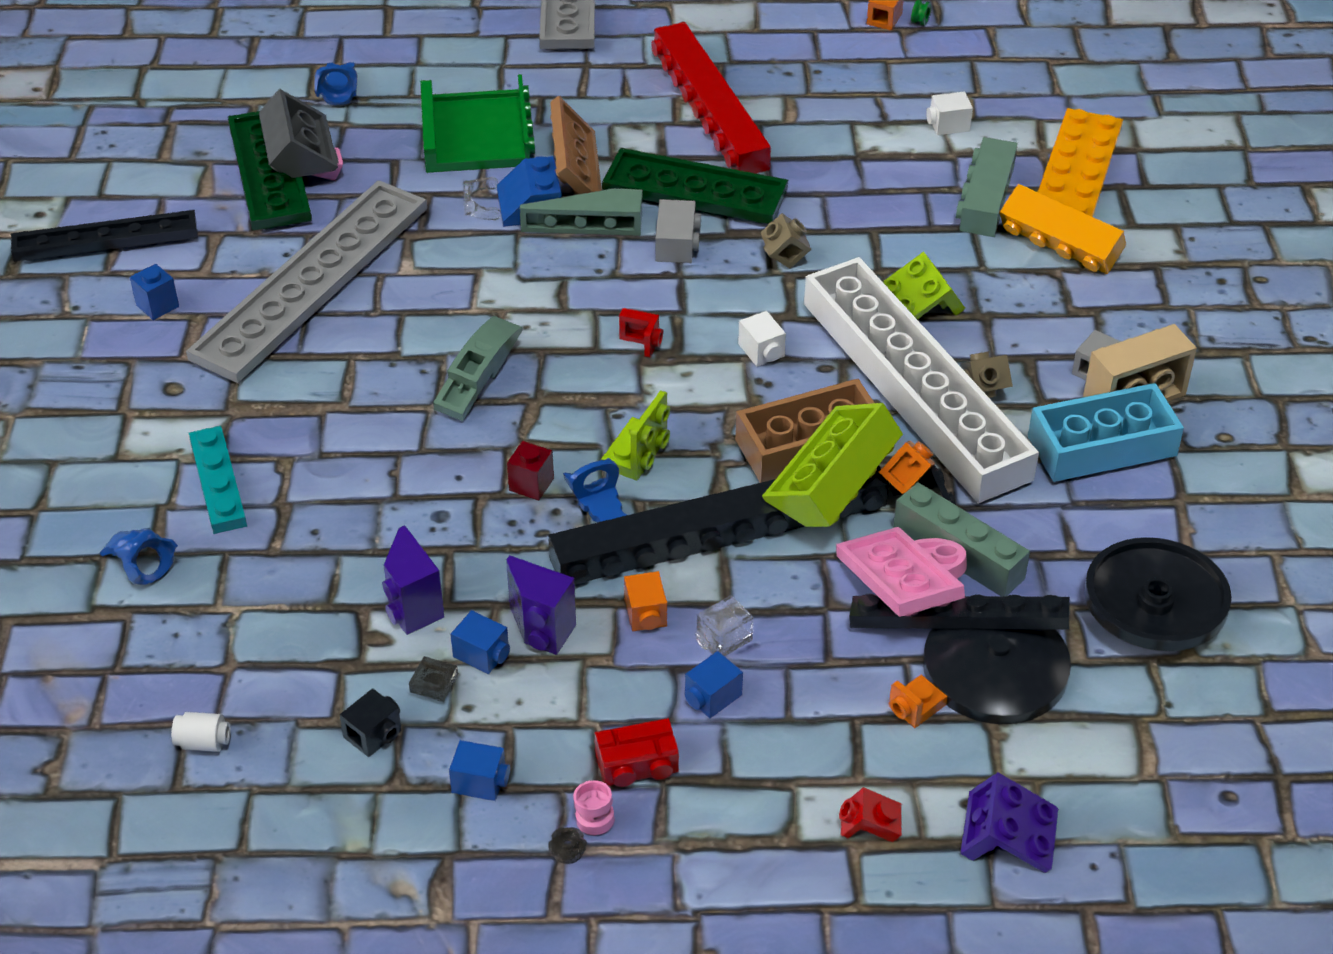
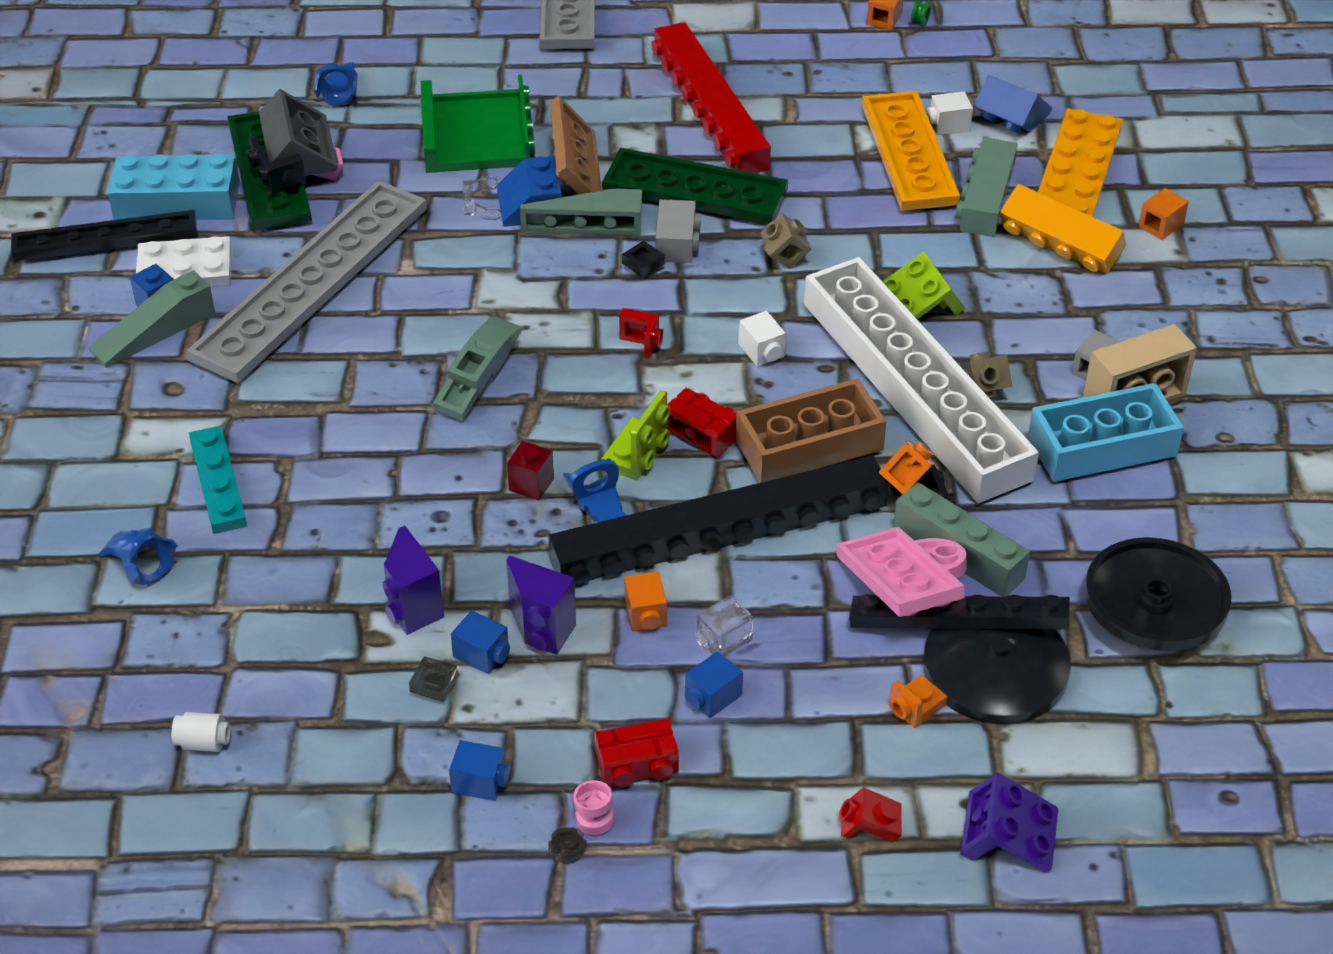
black brick [339,688,402,757] -> none
lime slope [762,403,903,527] -> none
none -> sand green slope [89,270,216,368]
none -> medium azure brick [108,153,240,220]
none -> white plate [136,236,232,287]
none -> black bracket [247,137,306,194]
none -> black plate [622,241,665,278]
none -> red brick [667,387,736,458]
none -> light orange plate [862,91,960,211]
none -> slope [973,74,1053,133]
none -> orange brick [1138,188,1189,240]

